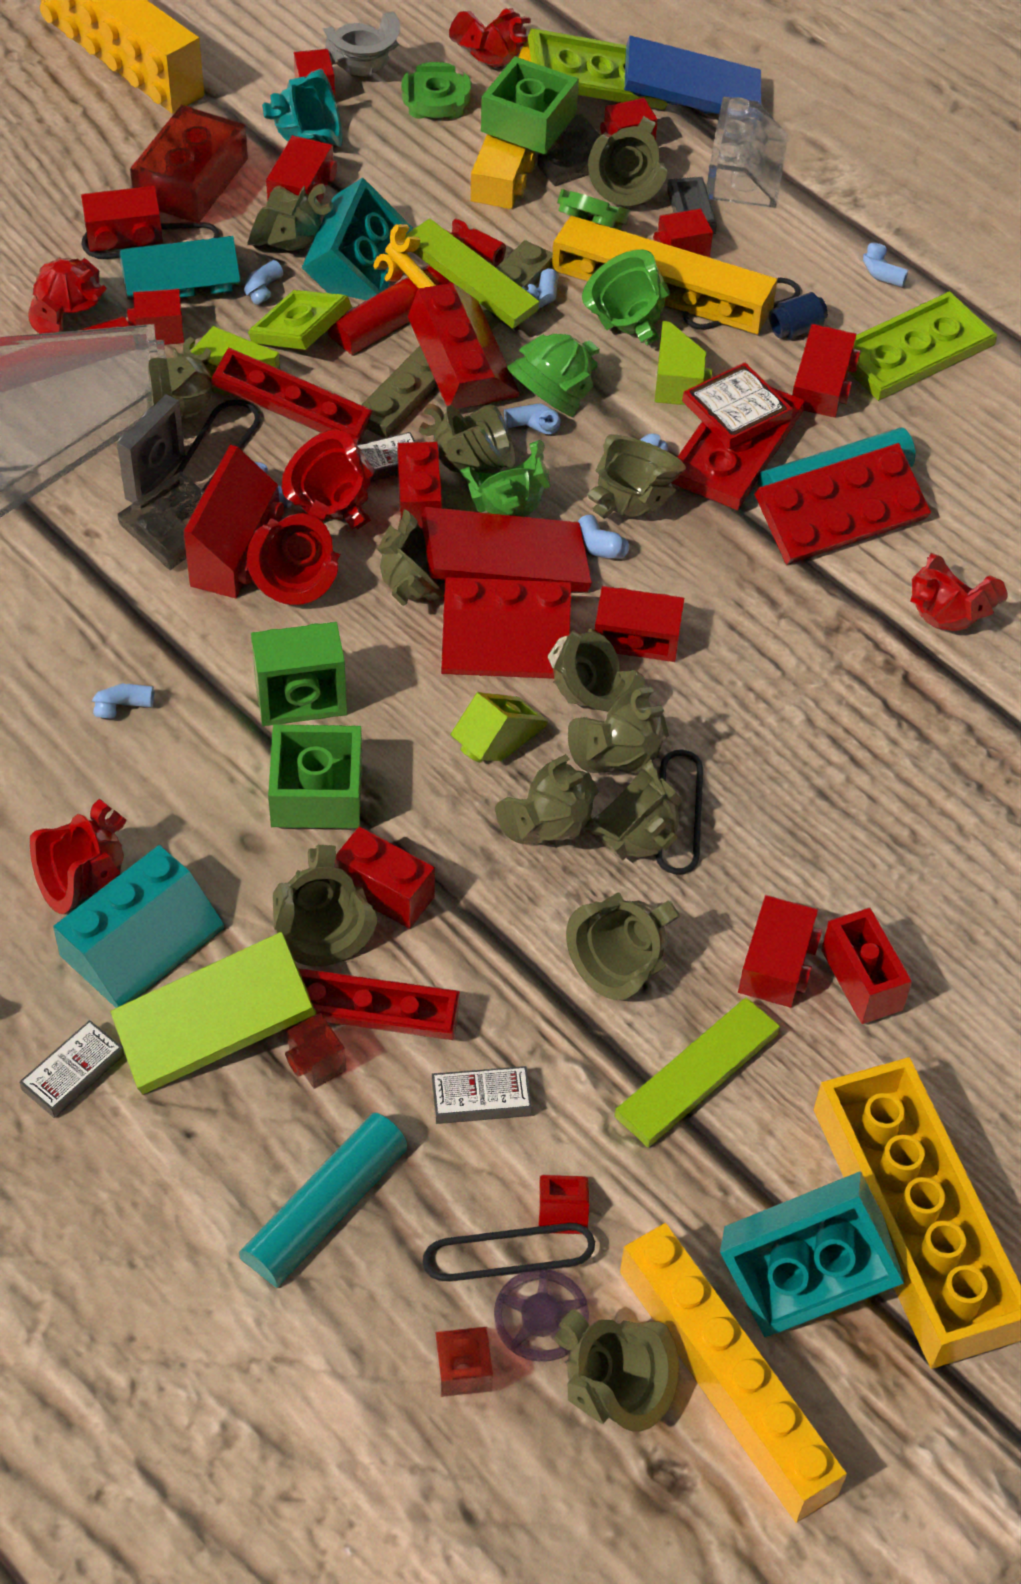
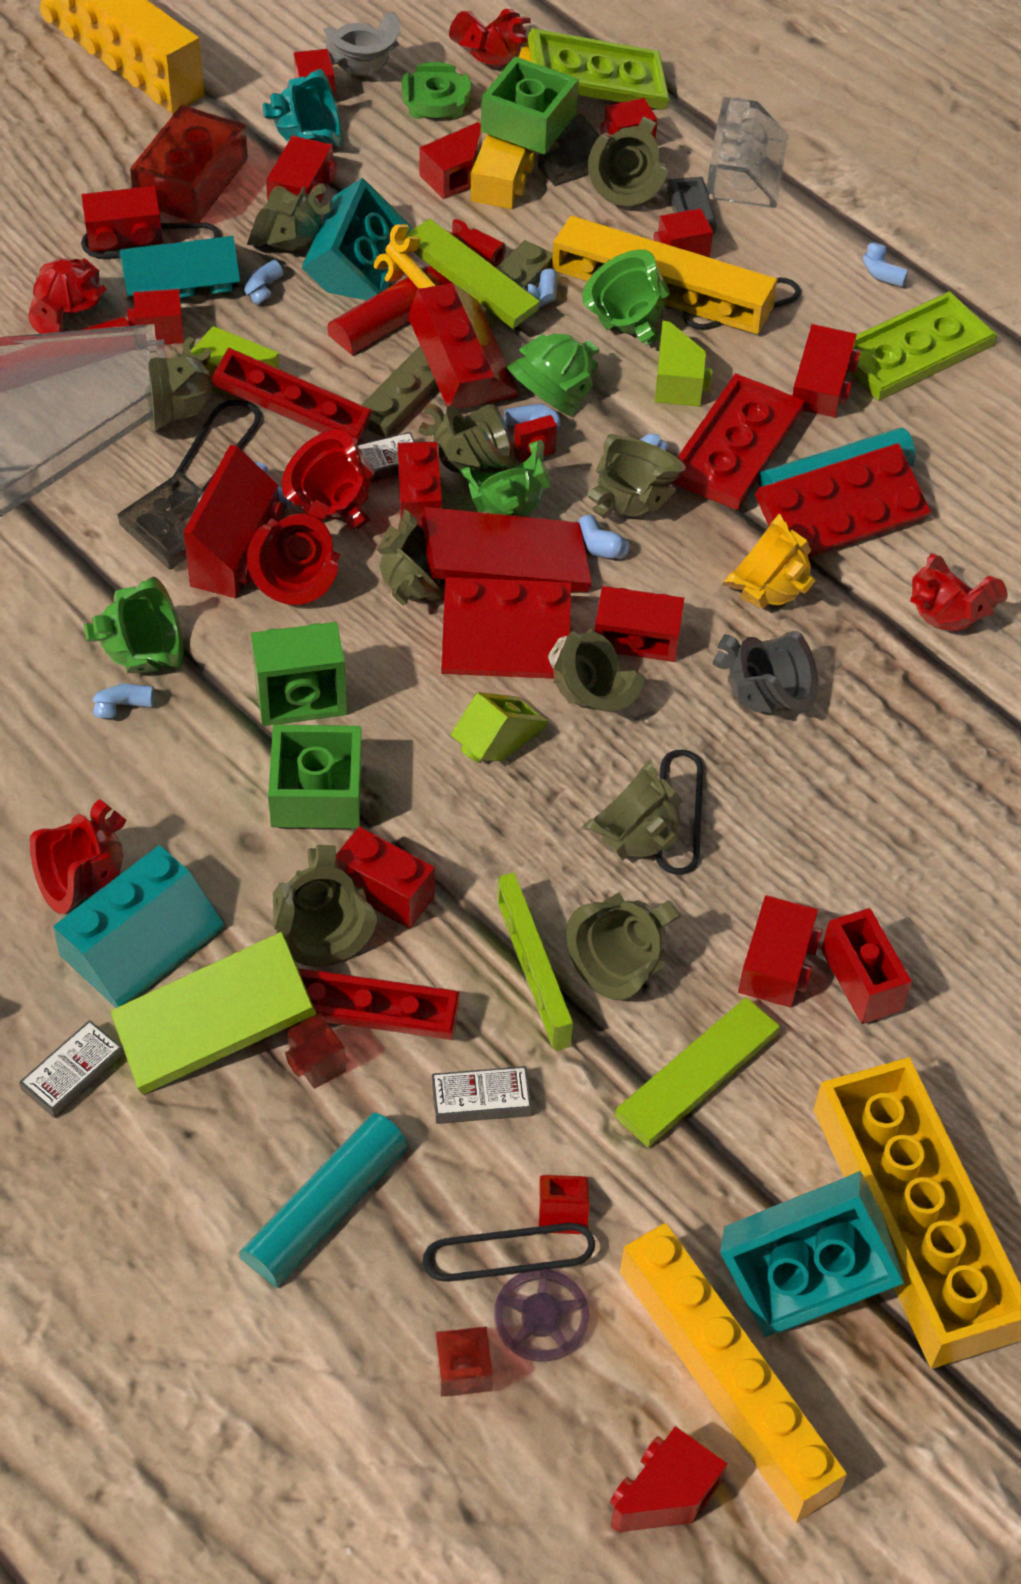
flat silver plate [117,394,185,505] -> none
lime tile [247,290,352,350] -> none
olive helmet [495,754,599,845] -> none
olive helmet [553,1309,679,1432] -> none
bright green plate [557,189,631,230] -> none
olive helmet [568,686,669,773] -> none
blue tile [624,35,761,124] -> none
tile [682,362,793,449] -> none
dark blue brick [769,292,828,339] -> none
none -> bright green helmet [84,577,184,674]
none -> red slope [419,122,482,200]
none -> lime tile [497,872,573,1051]
none -> red plate [514,415,557,463]
none -> red slope [609,1426,728,1533]
none -> dark grey helmet [712,631,818,713]
none -> yellow helmet [722,514,816,610]

